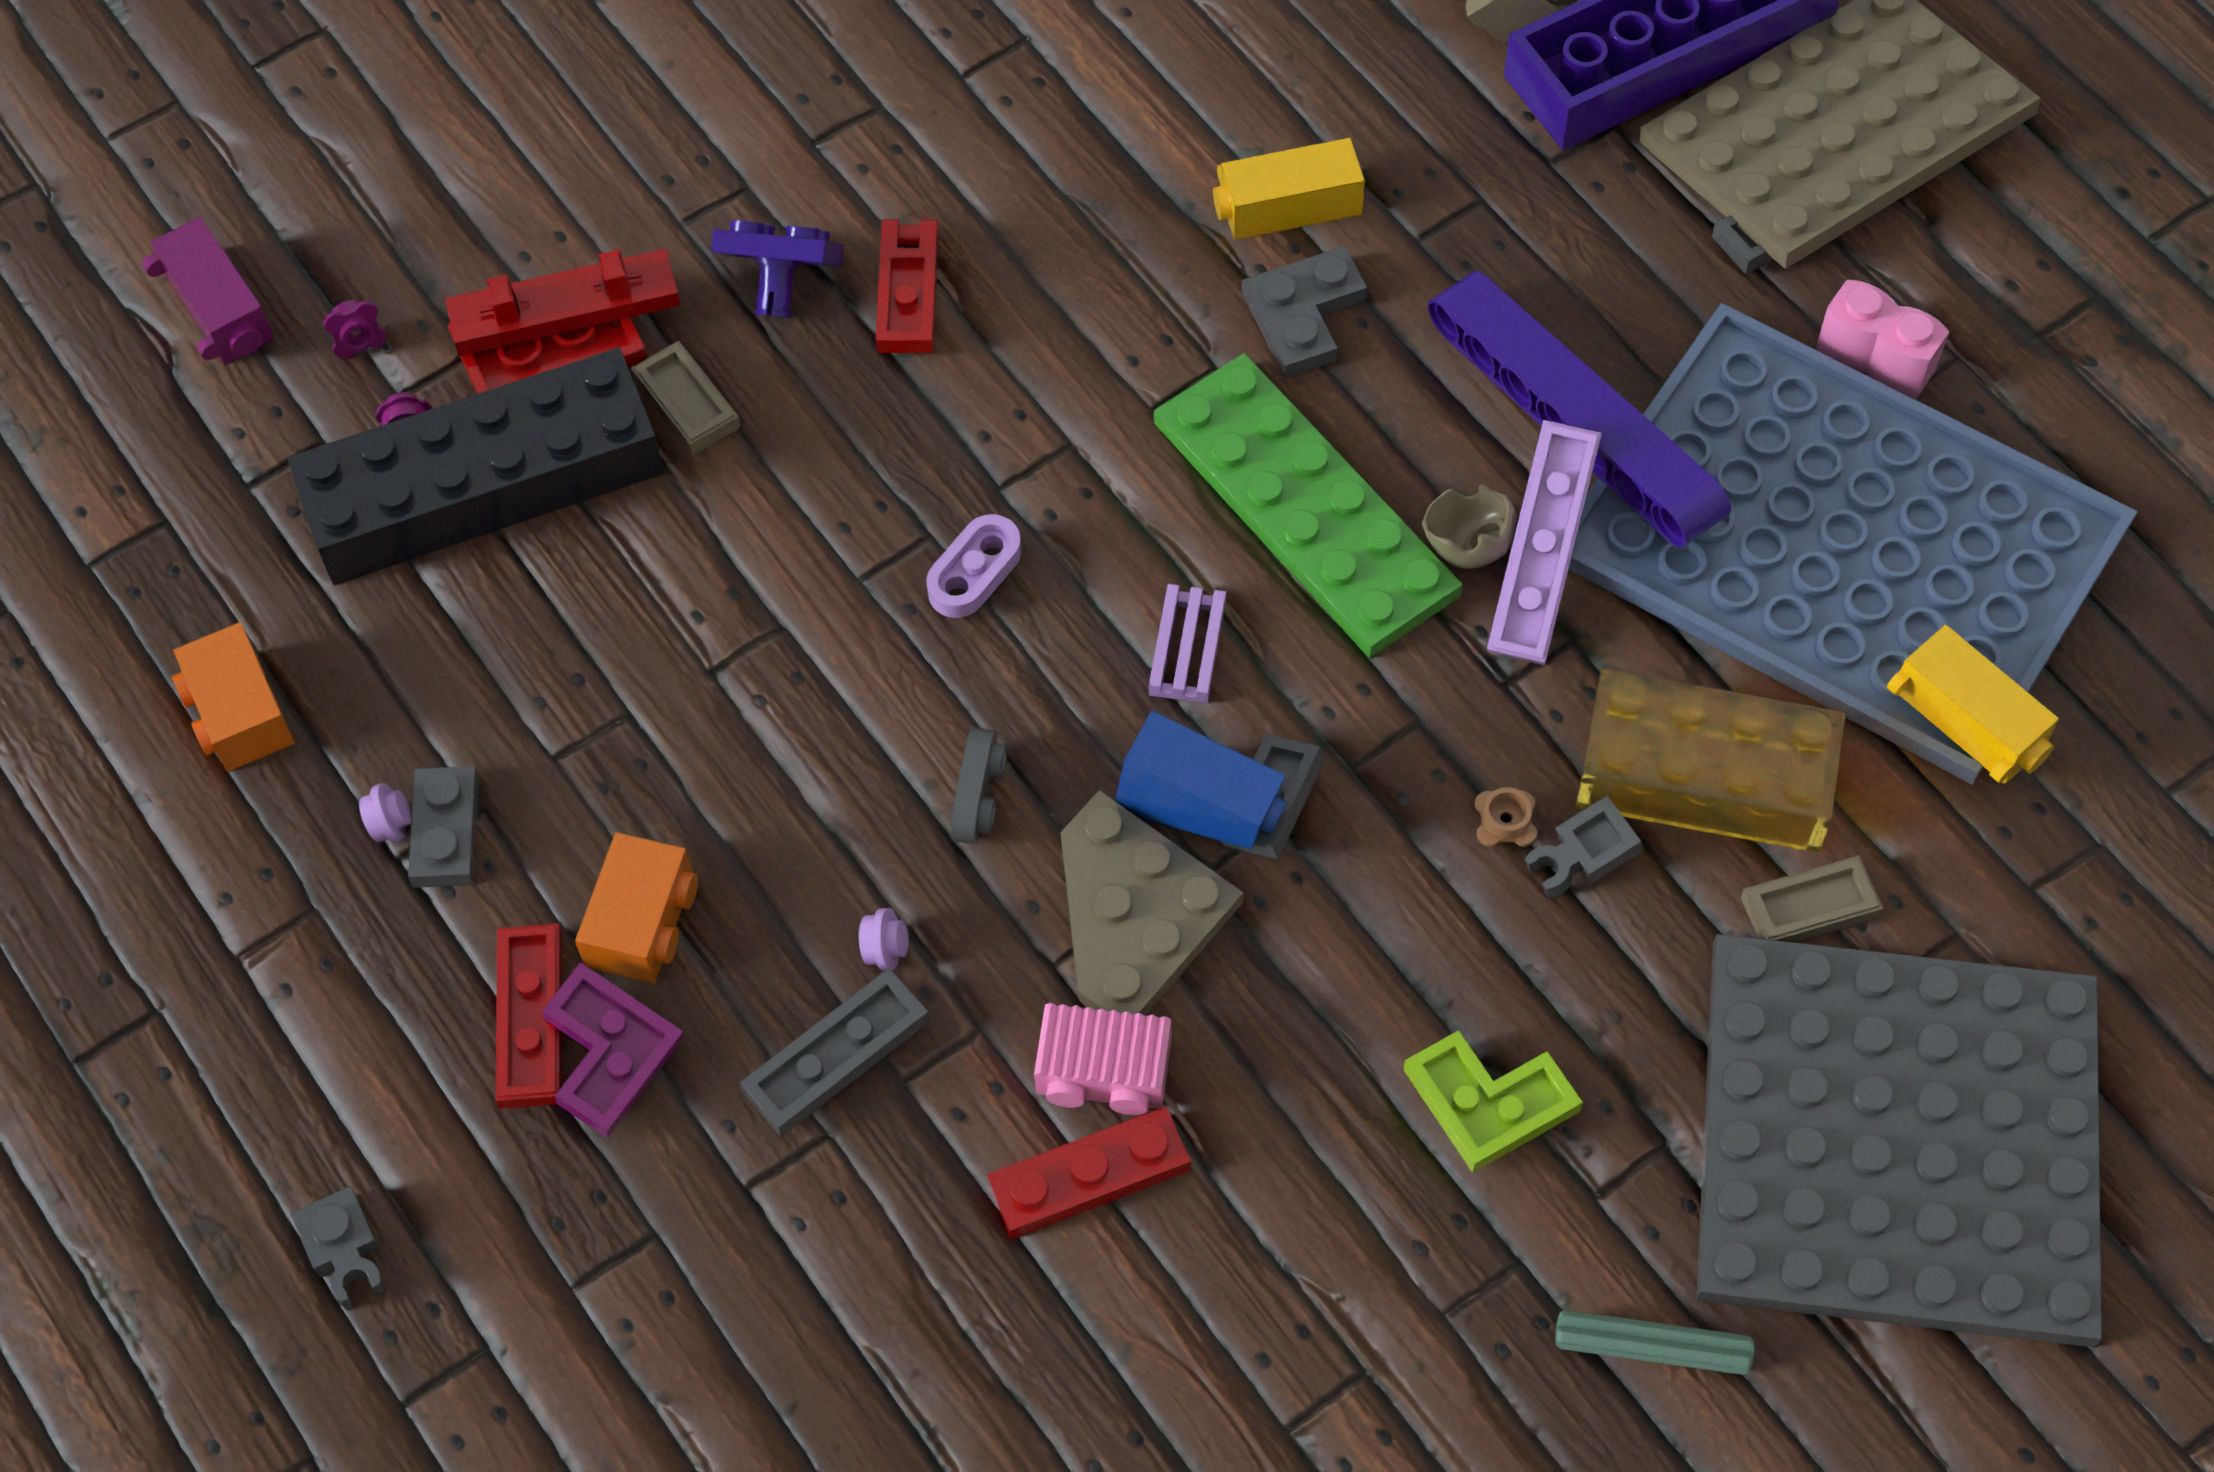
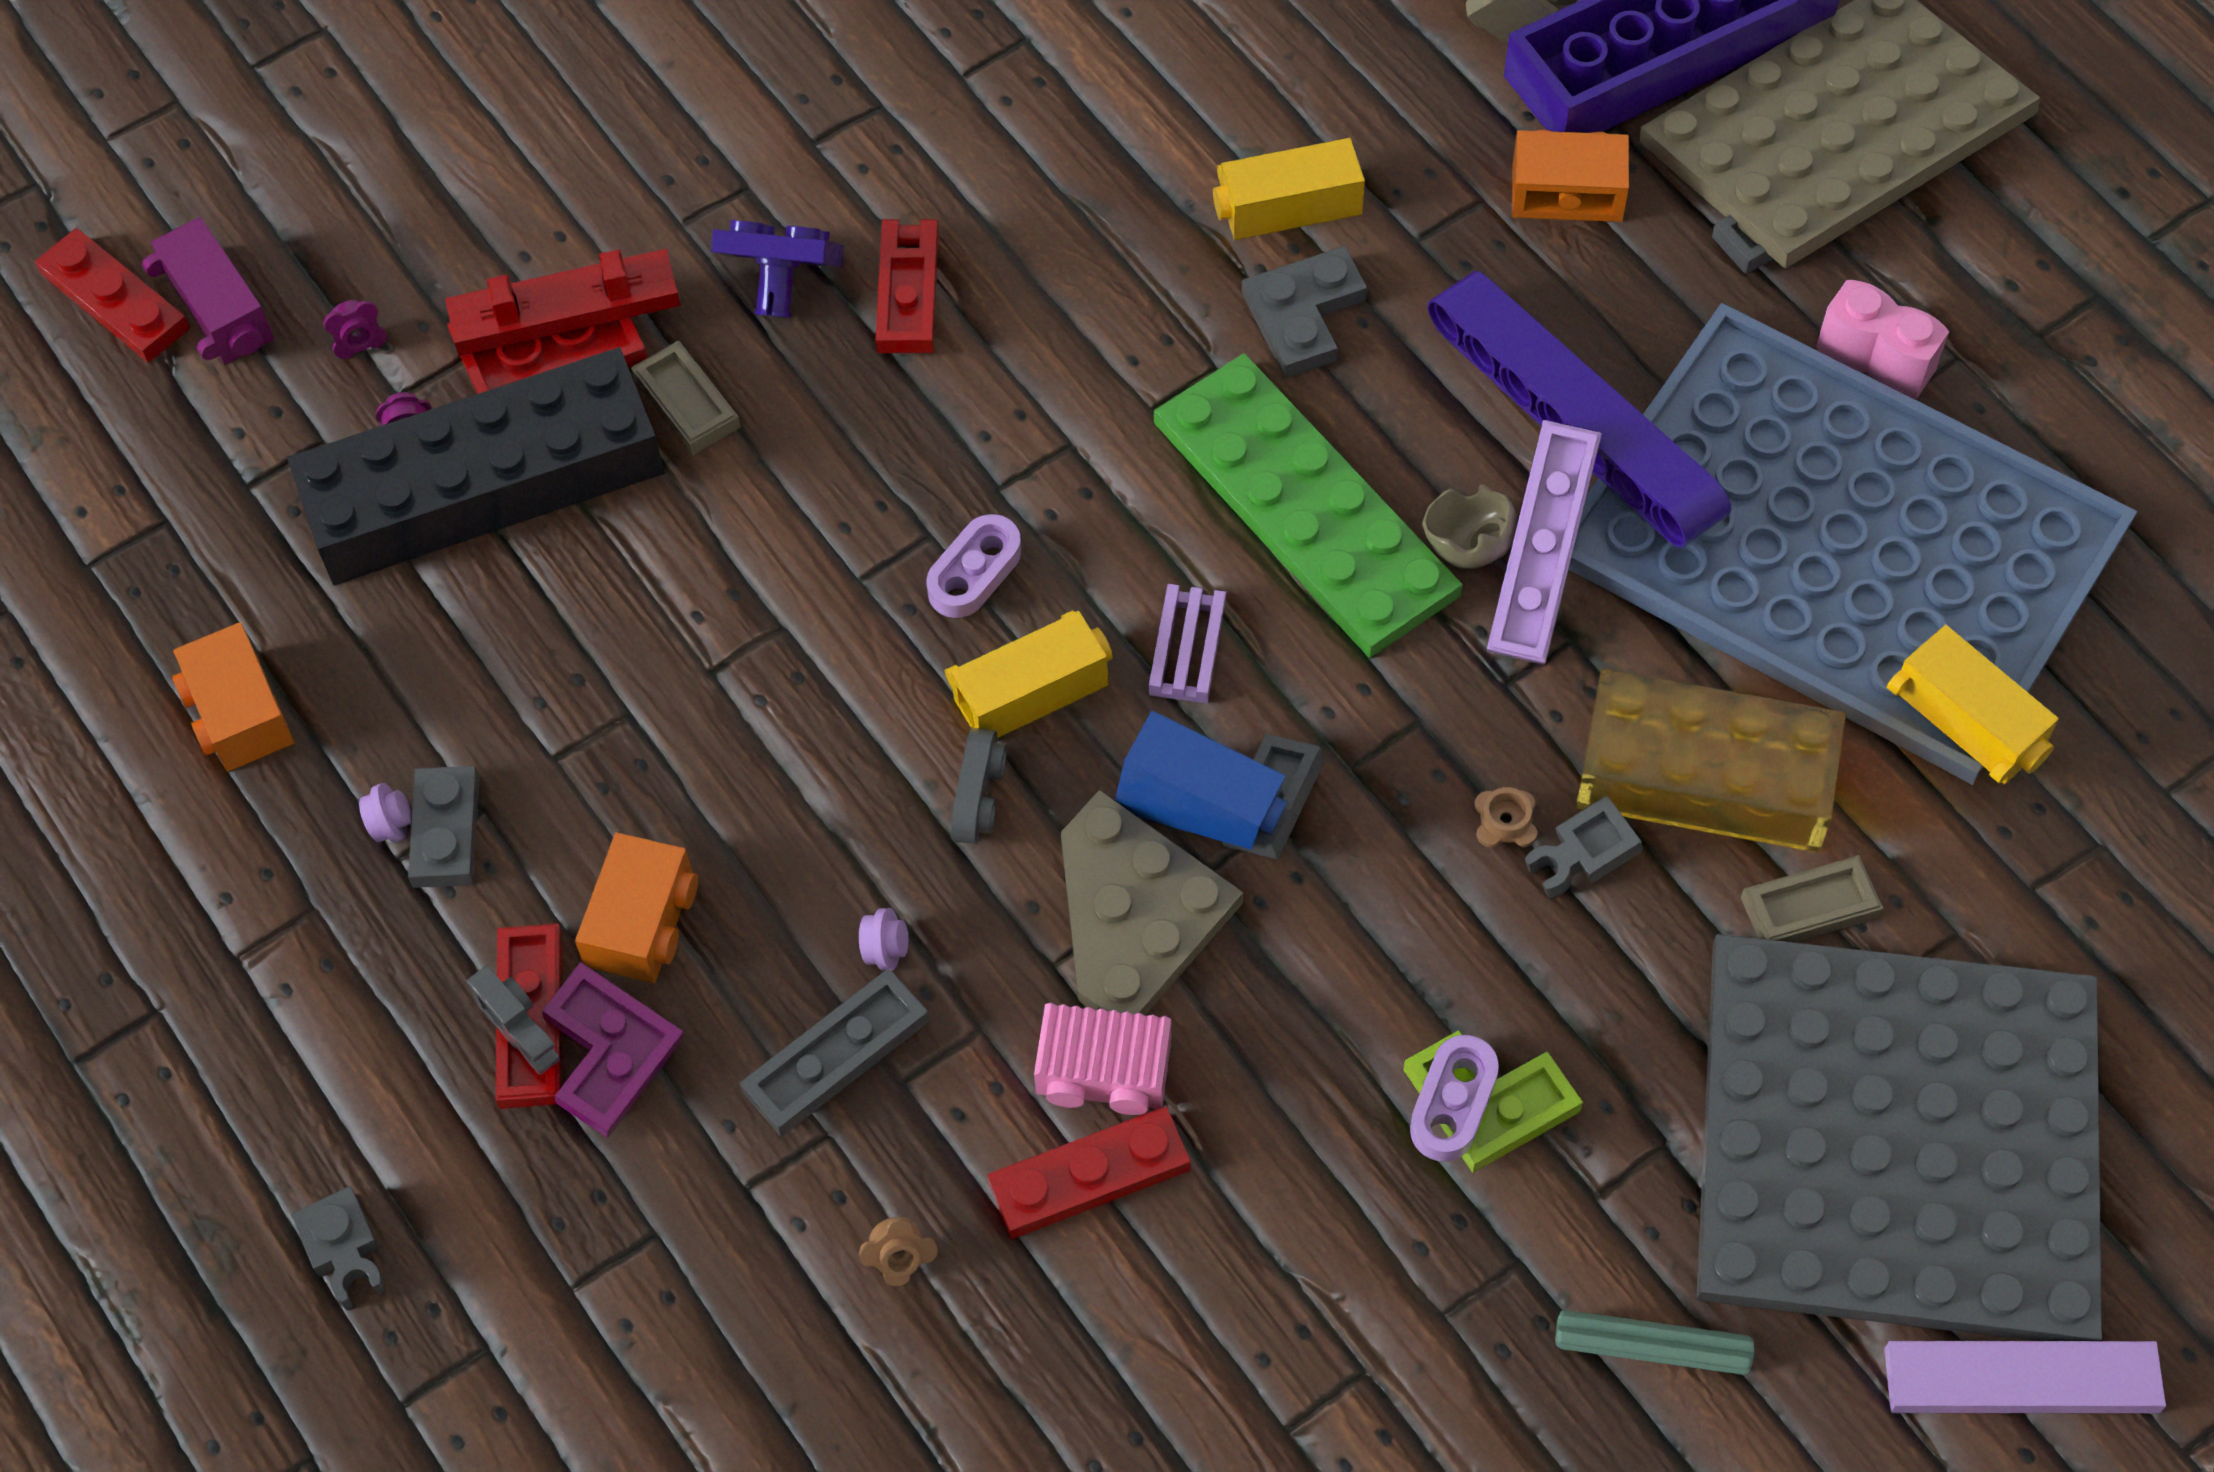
none -> red plate [34,227,191,363]
none -> dark grey plate [466,965,561,1075]
none -> medium nougat plate [859,1217,938,1286]
none -> yellow brick [944,610,1113,738]
none -> lavender plate [1410,1035,1499,1161]
none -> orange brick [1512,130,1629,222]
none -> lavender tile [1884,1341,2166,1413]

